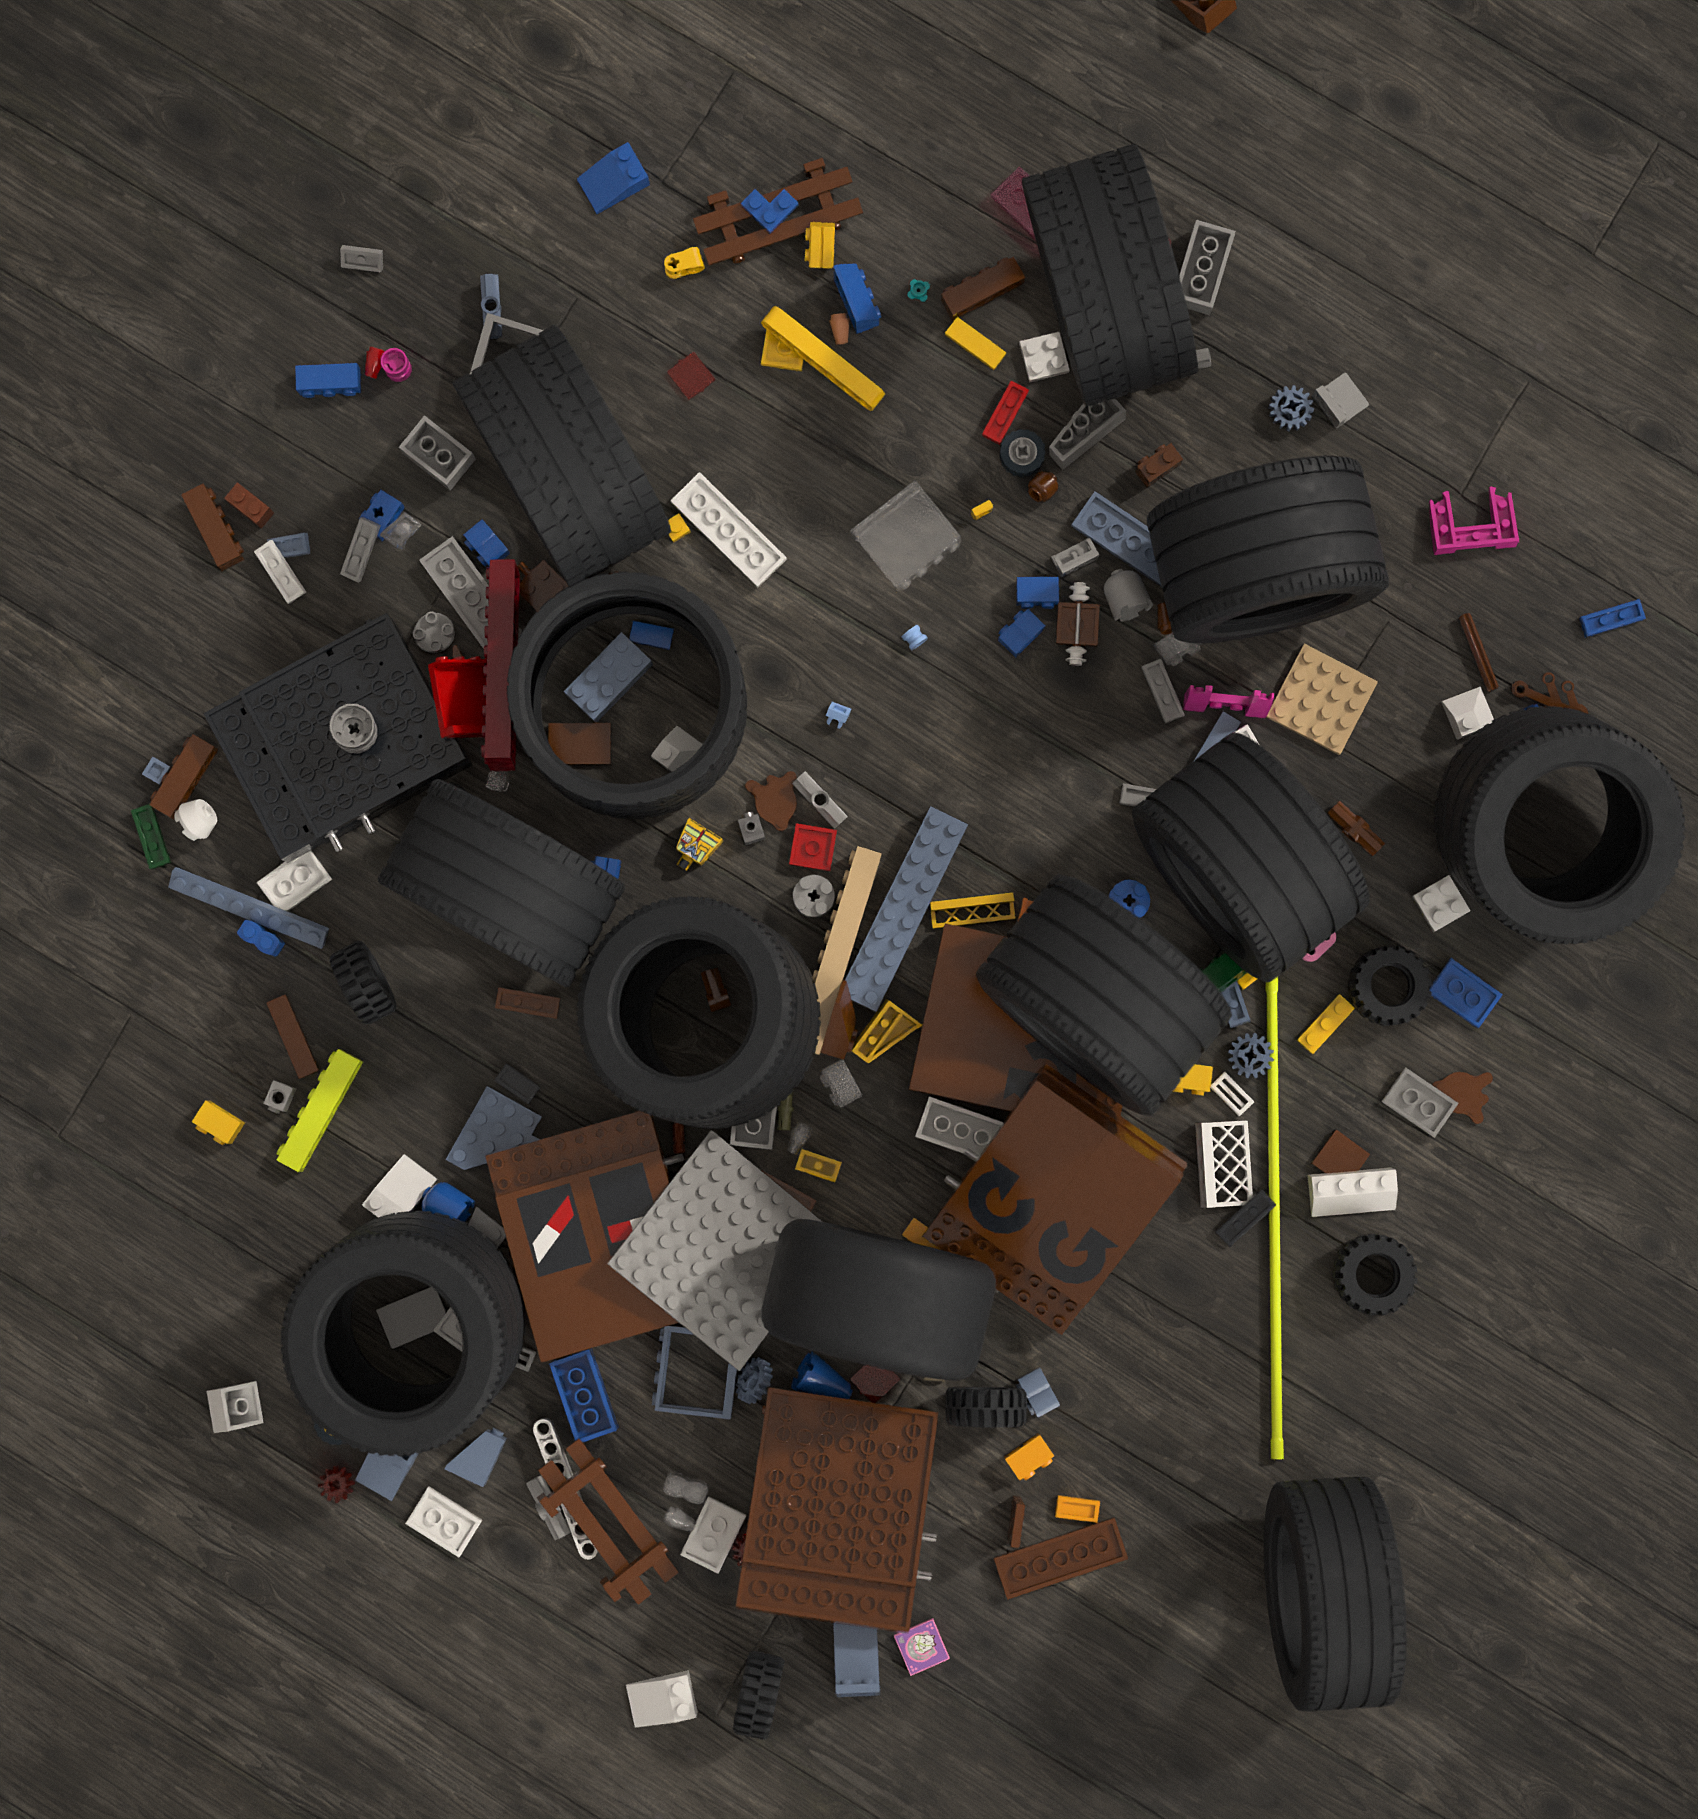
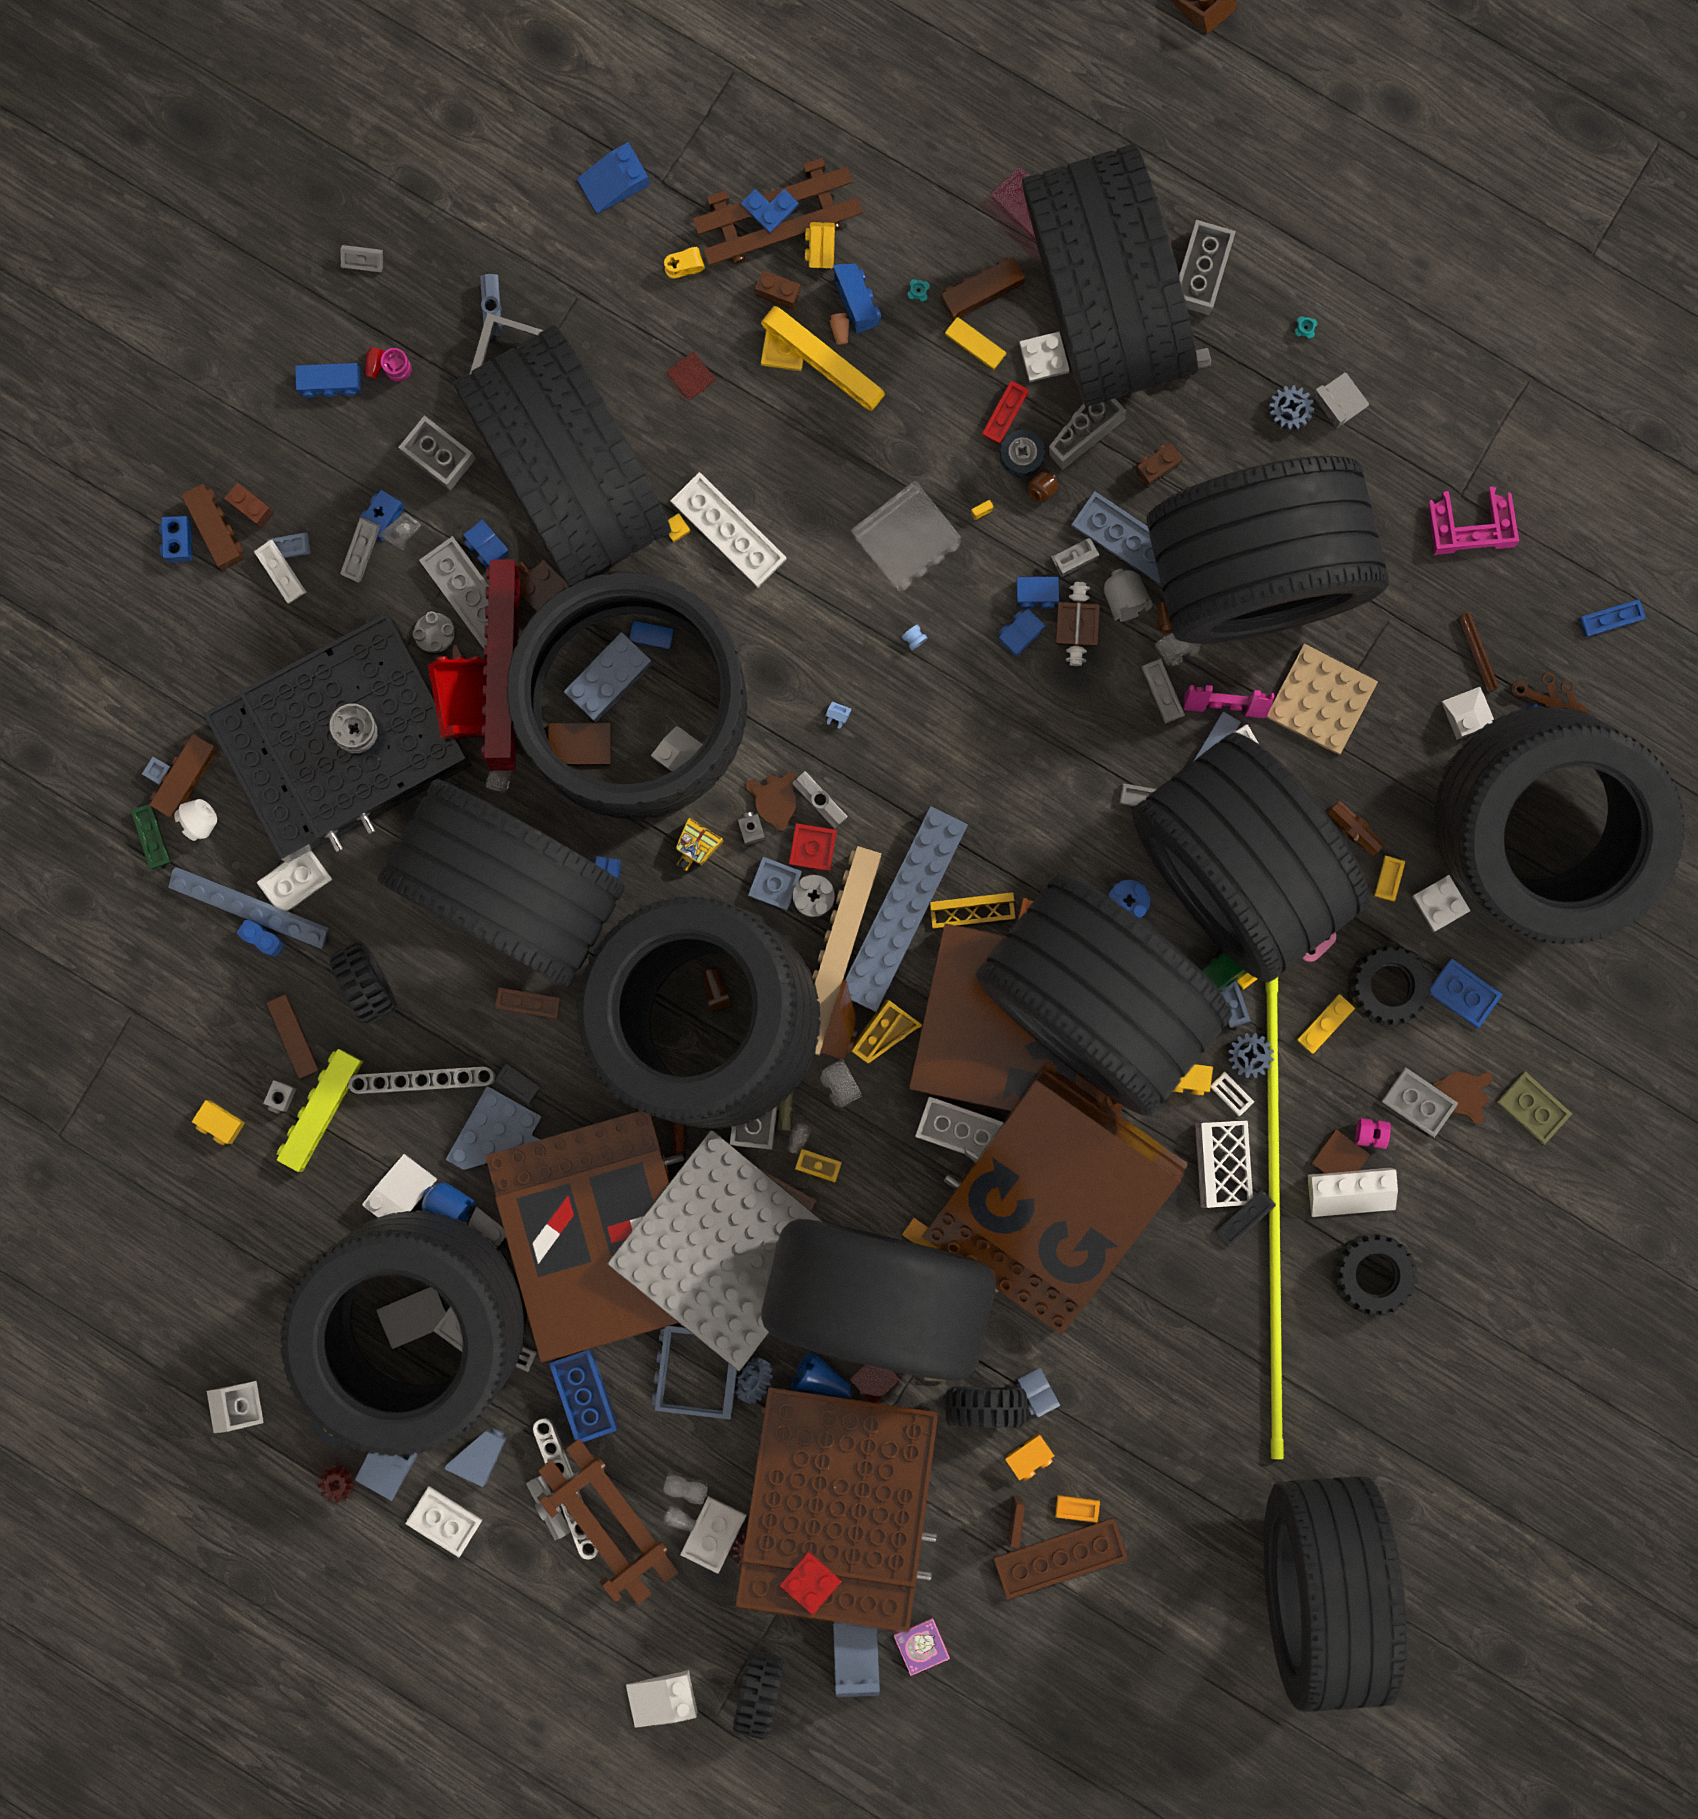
none -> blue brick [159,516,193,562]
none -> light grey beam [348,1067,496,1094]
none -> sand blue plate [748,857,802,911]
none -> reddish brown brick [755,270,801,310]
none -> red plate [780,1551,842,1615]
none -> teal plate [1295,316,1317,339]
none -> dark pink wheel [1355,1118,1391,1149]
none -> yellow tile [1374,856,1405,902]
none -> olive tile [1496,1071,1572,1145]

